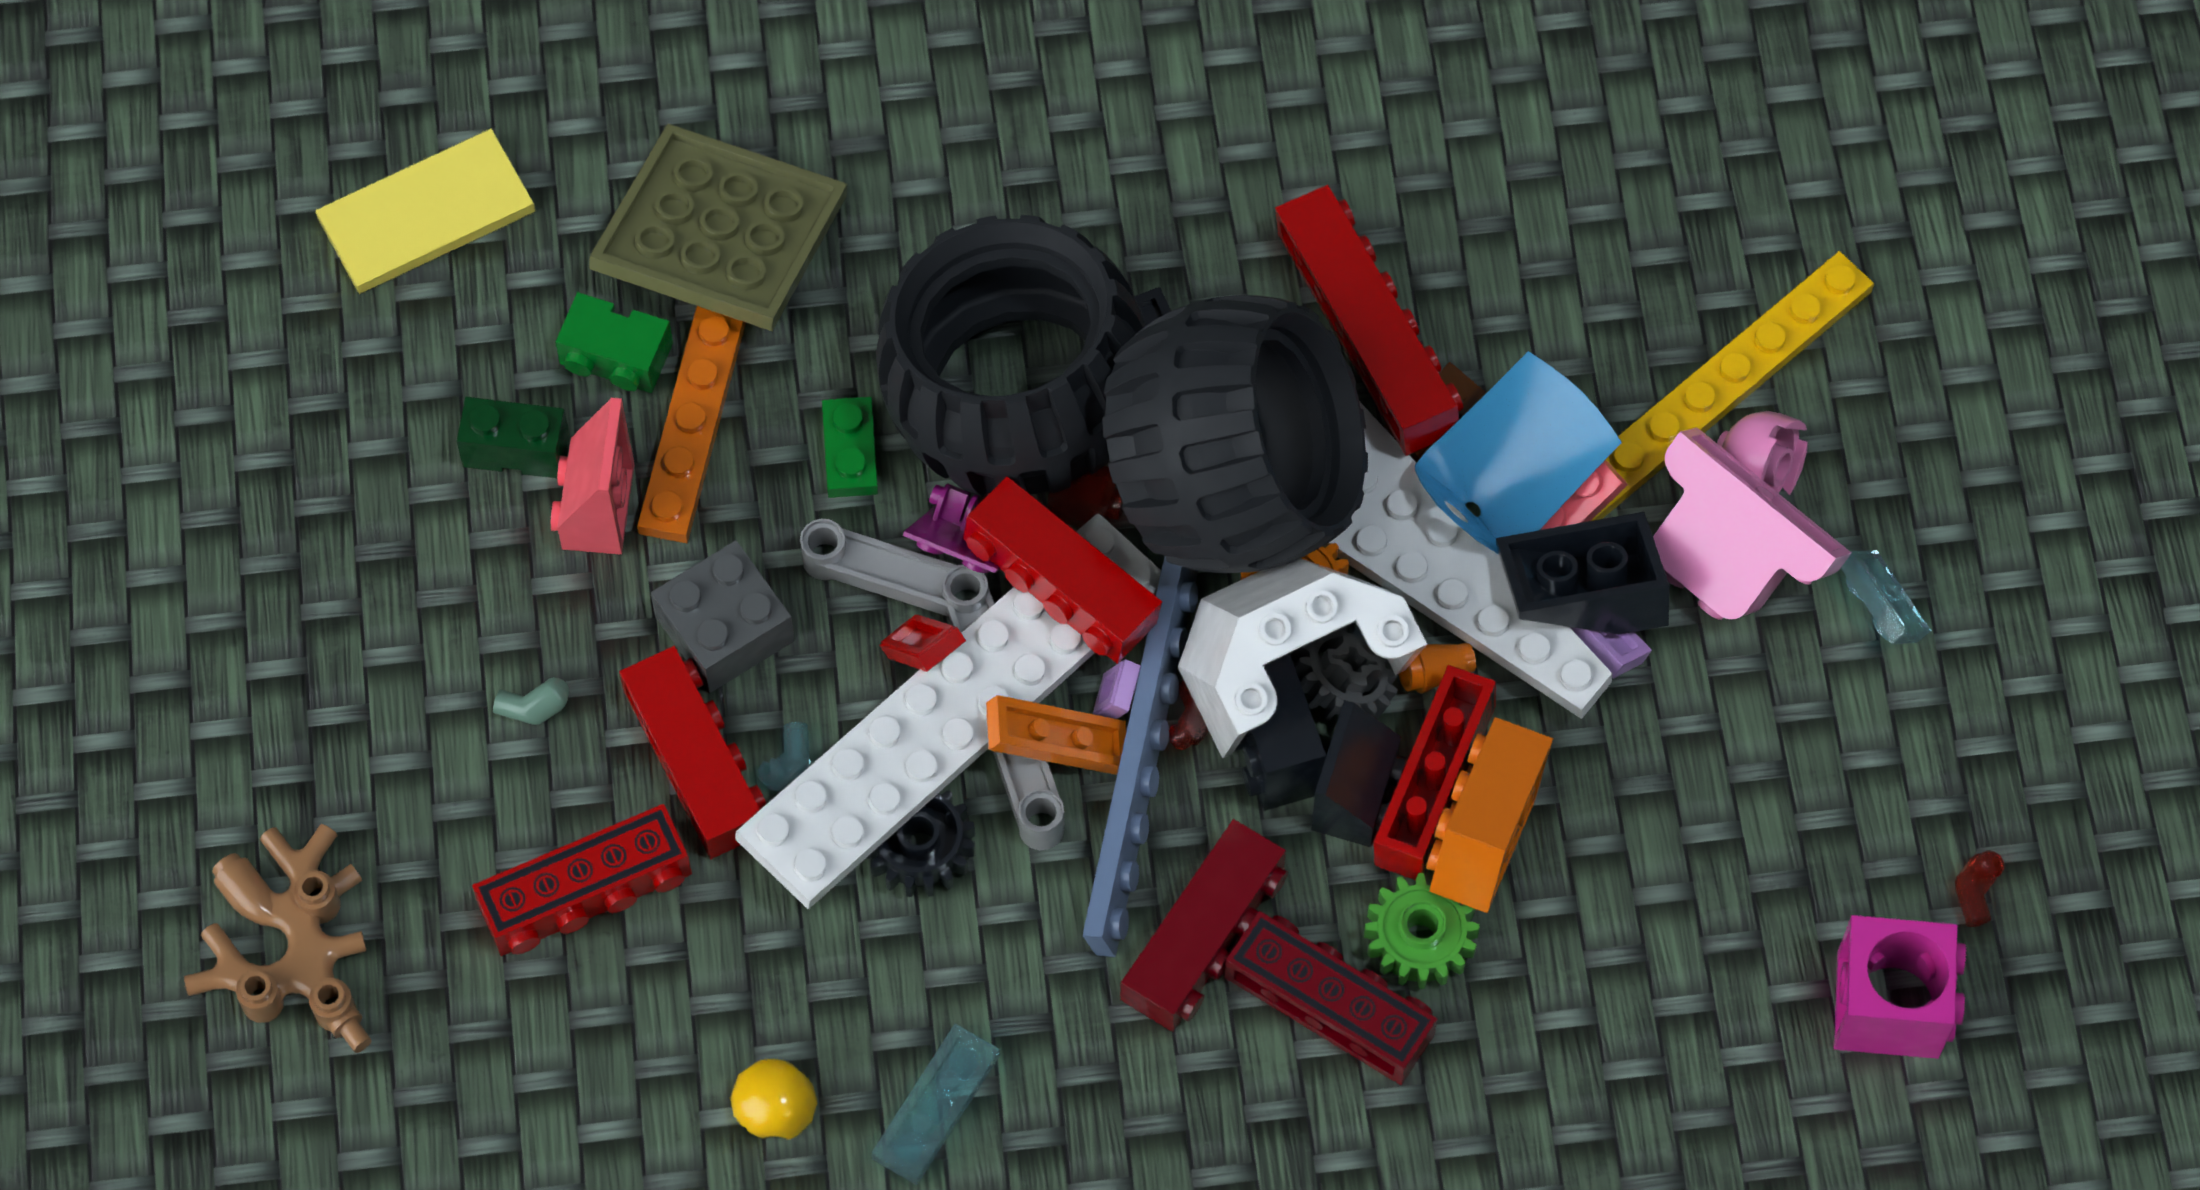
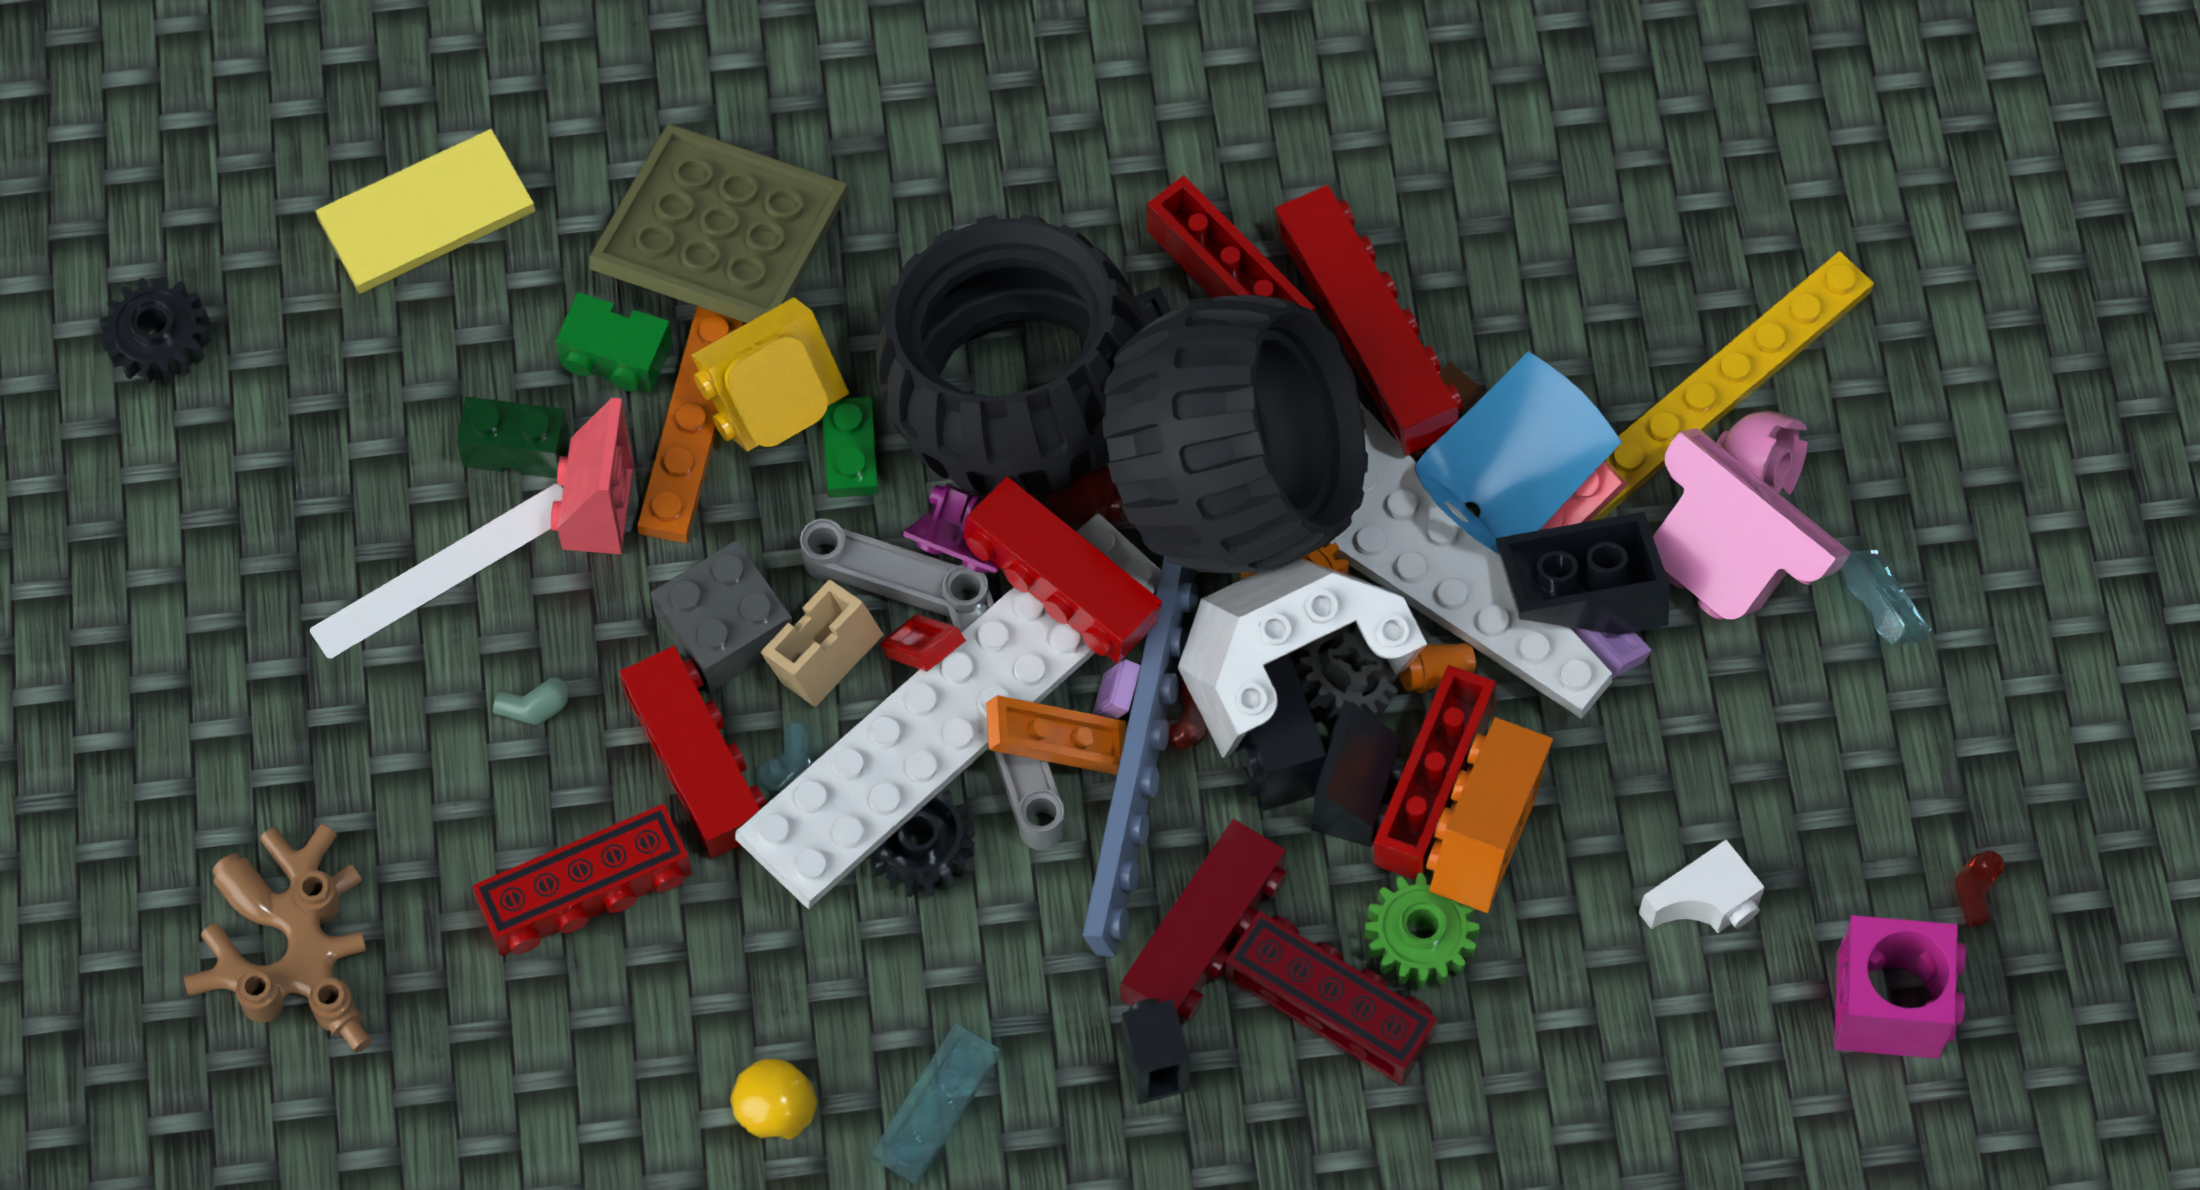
none -> black gear [99,277,211,384]
none -> white sticker [310,484,563,659]
none -> yellow brick [692,297,849,452]
none -> tan brick [761,579,884,707]
none -> black brick [1121,998,1190,1105]
none -> red brick [1146,175,1315,312]
none -> white arch [1639,840,1765,933]

